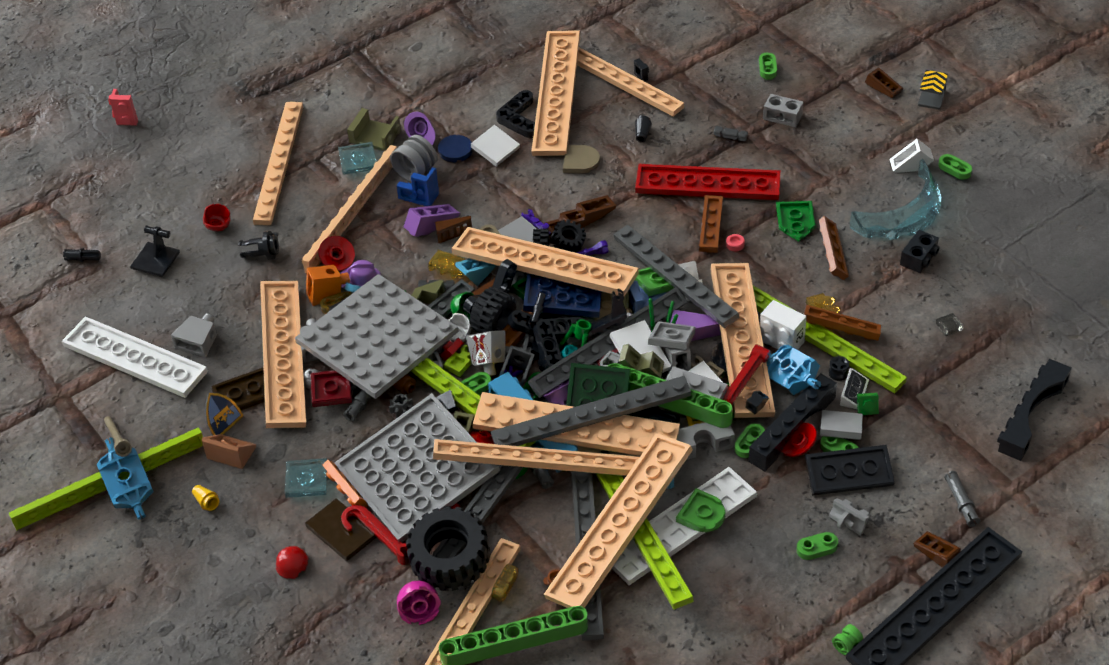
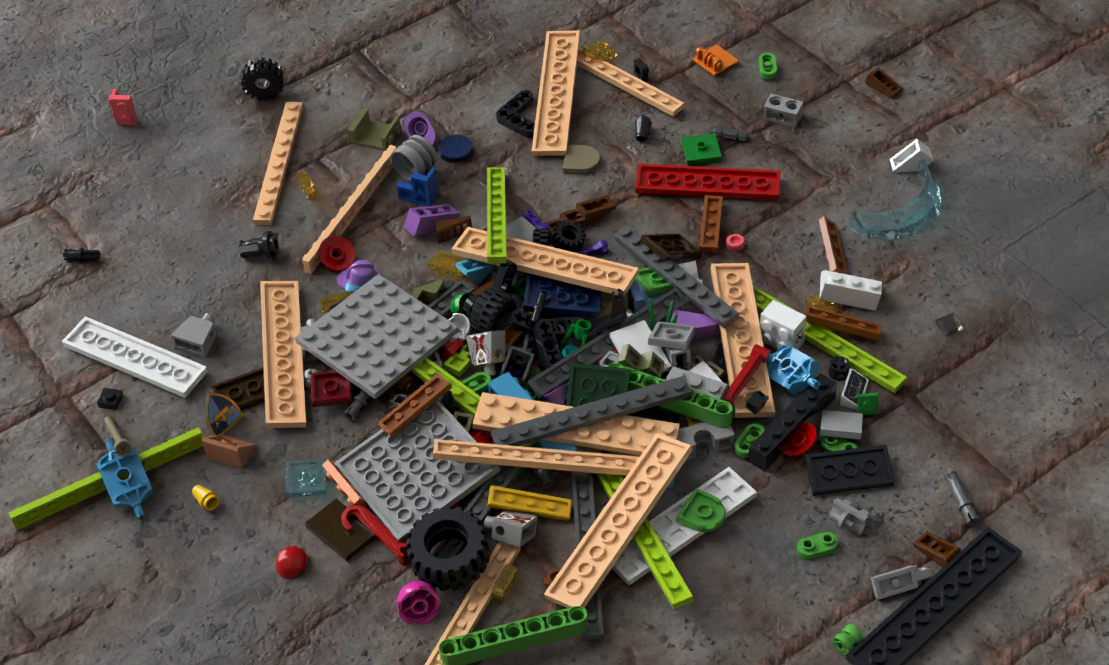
black plate [130,225,180,277] -> none
red hair [203,204,230,232] -> none
orange torso [306,265,350,306] -> none
clear light blue plate [338,142,376,175] -> none
white tile [471,125,520,167] -> none
green tile [776,201,816,241] -> none
black brick [900,230,940,273] -> none
piece [918,70,948,110] -> none
bright green plate [938,154,972,180] -> none
black arch [997,359,1072,461] -> none
none -> black plate [97,388,123,410]
none -> black bush [241,57,284,101]
none -> clear yellow beam [296,171,317,199]
none -> dark orange plate [377,373,452,438]
none -> light grey torso [484,511,538,547]
none -> lime plate [487,167,506,265]
none -> yellow tile [487,485,572,521]
none -> clear yellow plate [582,39,617,61]
none -> dark brown tile [640,233,703,260]
none -> green plate [681,133,722,165]
none -> orange hinge [692,45,739,76]
none -> white slope [819,270,882,311]
none -> light grey hinge [871,565,932,599]

